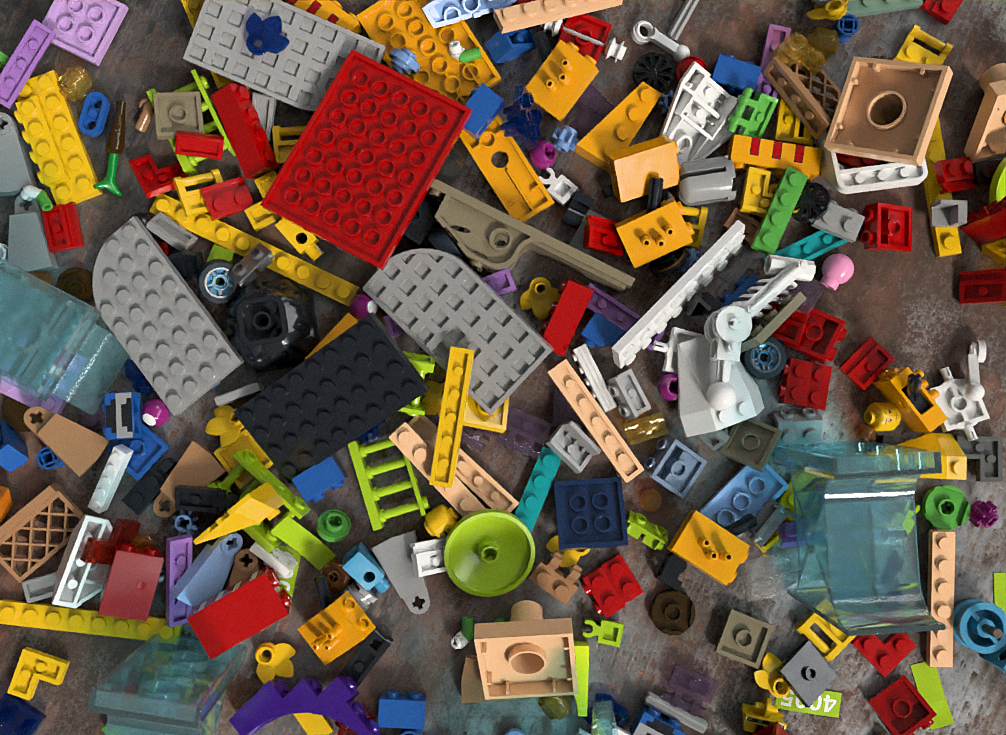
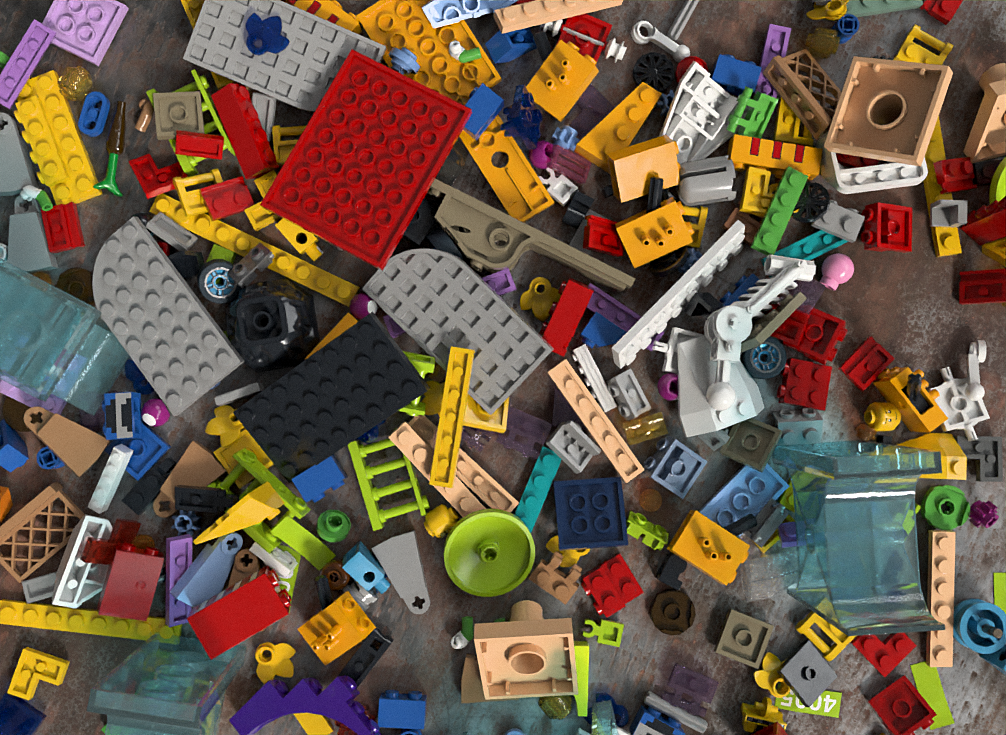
white plate [410,536,447,577] -> none
clear yellow plate [773,32,829,75] -> none
none -> clear pink tile [546,145,592,184]

